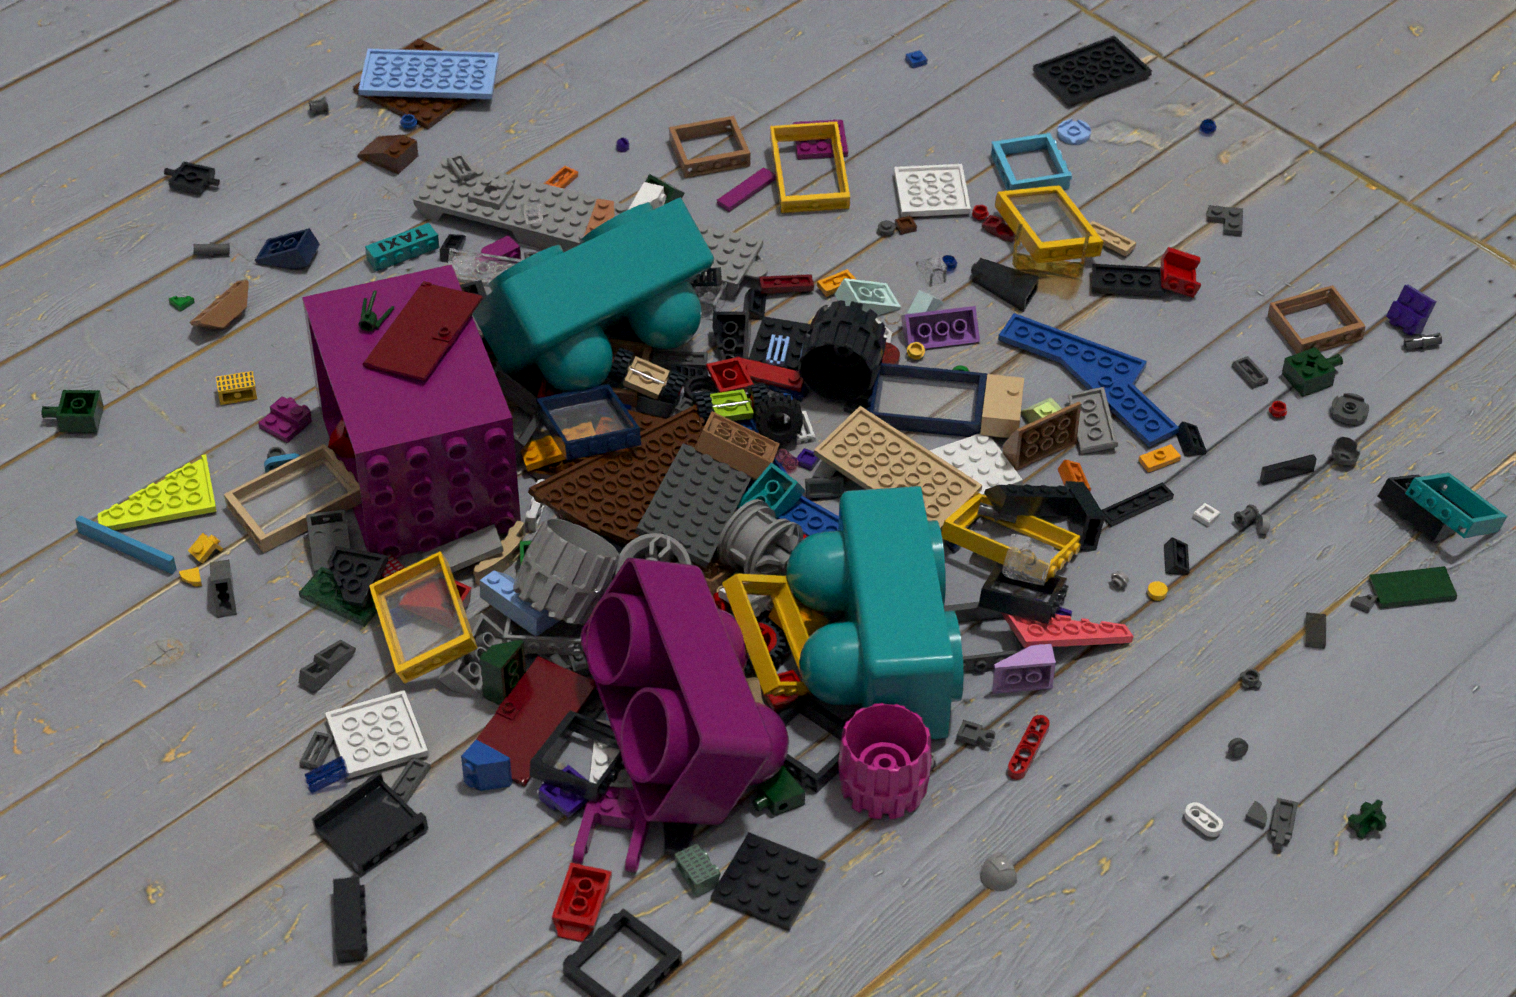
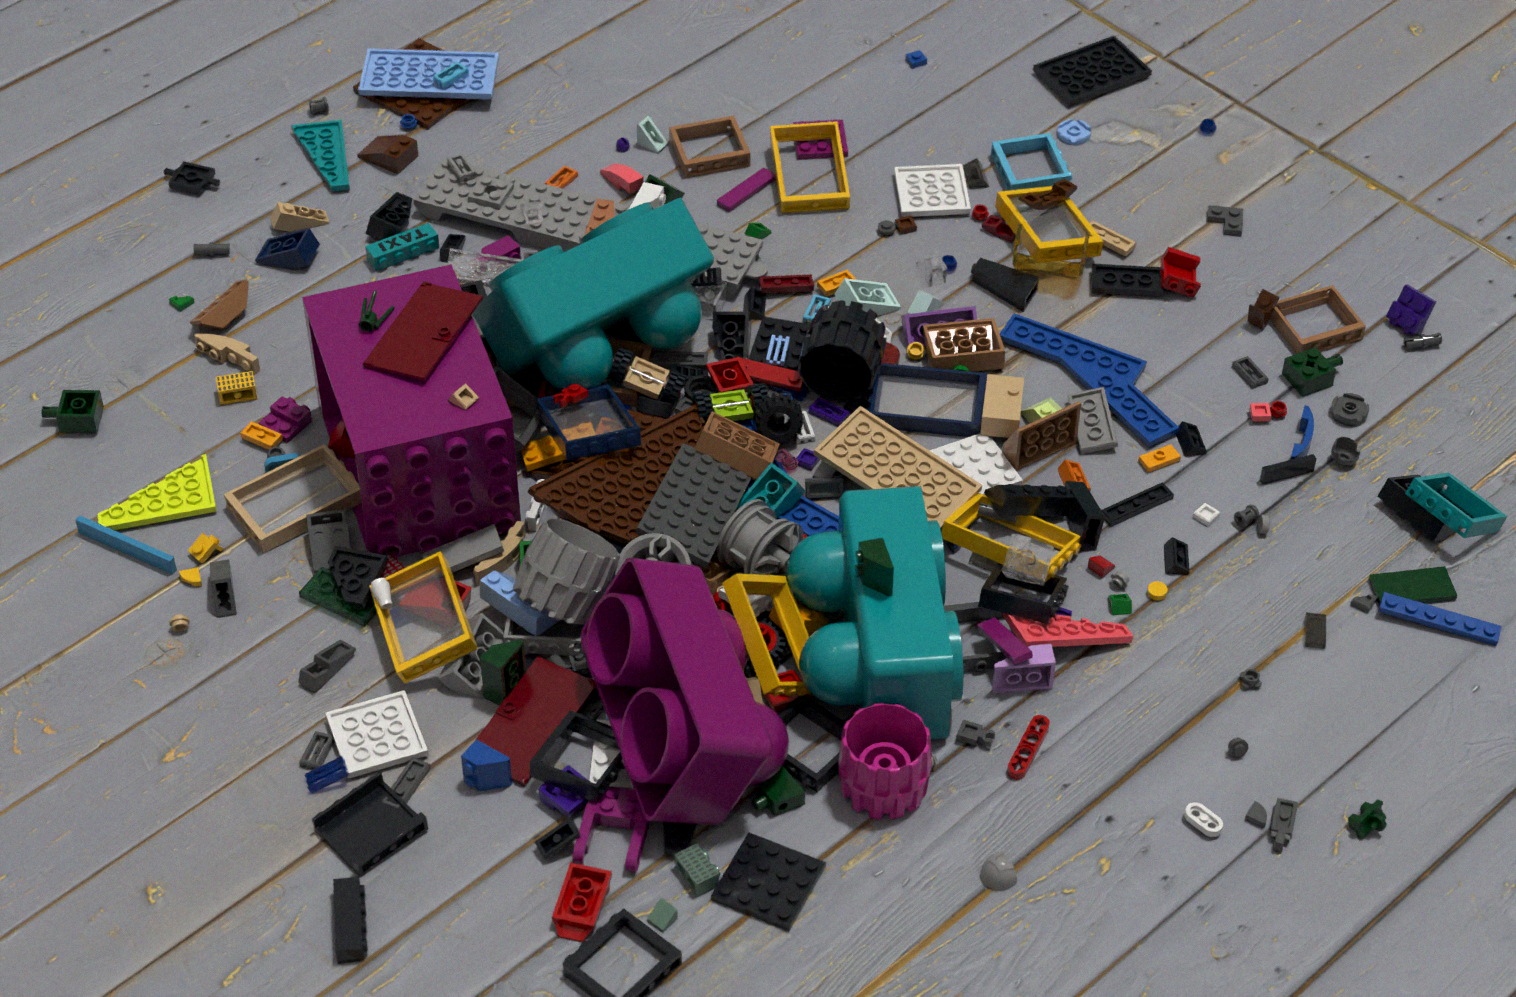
none -> tan plate [169,614,190,631]
none -> tan slope [194,334,260,375]
none -> light orange plate [240,421,283,450]
none -> tan slope [270,202,329,232]
none -> teal wing [291,120,350,191]
none -> black wedge [366,192,412,240]
none -> white cone [370,578,393,609]
none -> medium azure tile [433,62,469,88]
none -> tan slope [448,383,479,410]
none -> black slope [535,818,581,860]
none -> red plate [553,384,588,407]
none -> coral slope [600,164,644,194]
none -> light aqua slope [637,116,668,153]
none -> sand green slope [647,898,678,932]
none -> green slope [745,223,772,239]
none -> medium azure tile [803,295,831,324]
none -> dark purple tile [808,397,850,427]
none -> dark green slope [855,538,894,596]
none -> medium nougat slope [923,318,1005,372]
none -> clear smoke slope [963,158,989,189]
none -> magenta tile [977,617,1033,664]
none -> reddish brown slope [1018,179,1078,210]
none -> red slope [1088,555,1115,578]
none -> green slope [1108,594,1132,615]
none -> reddish brown slope [1248,289,1280,329]
none -> coral plate [1249,403,1271,422]
none -> blue slope [1290,405,1314,460]
none -> blue plate [1378,592,1502,646]

